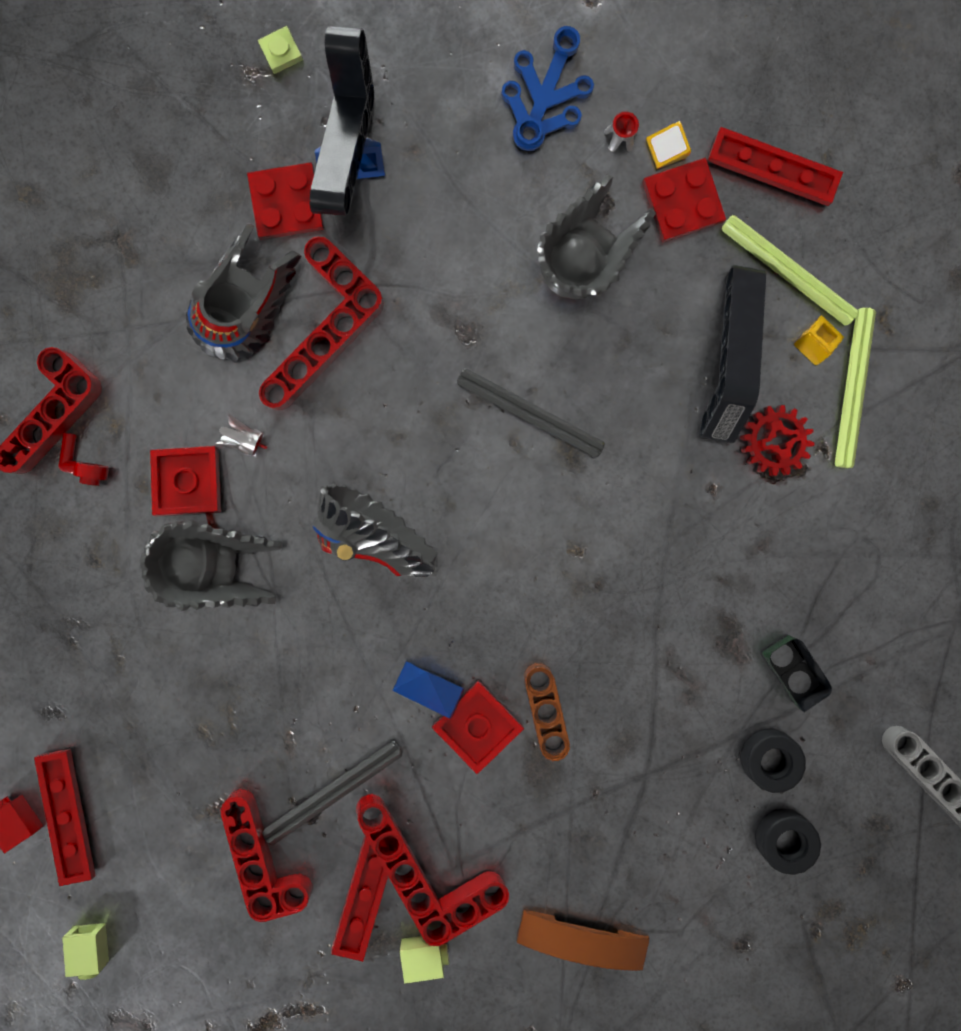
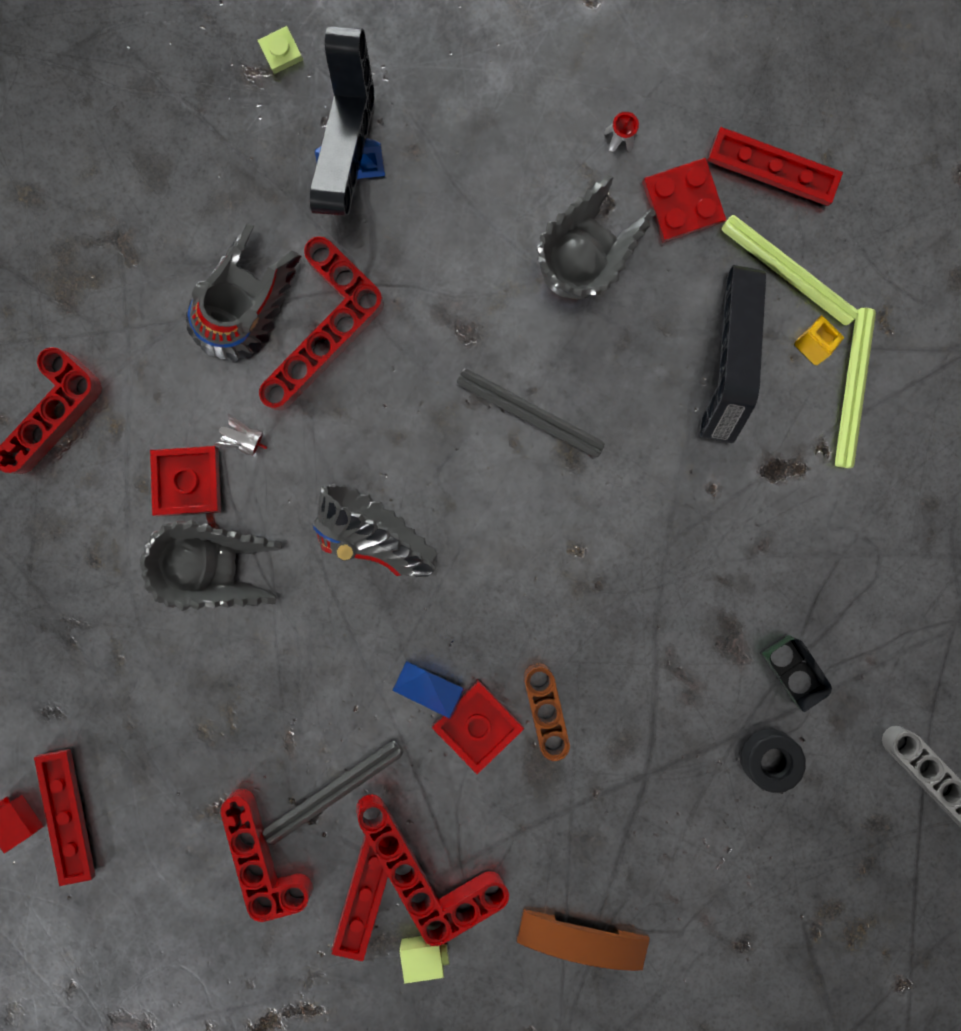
red plate [58,432,109,486] -> none
yellowish green brick [62,923,109,980] -> none
red plate [247,162,324,240] -> none
blue plant [501,26,594,151] -> none
slope [646,121,691,169] -> none
red gear [740,405,814,476] -> none
black tyre [756,809,821,875] -> none

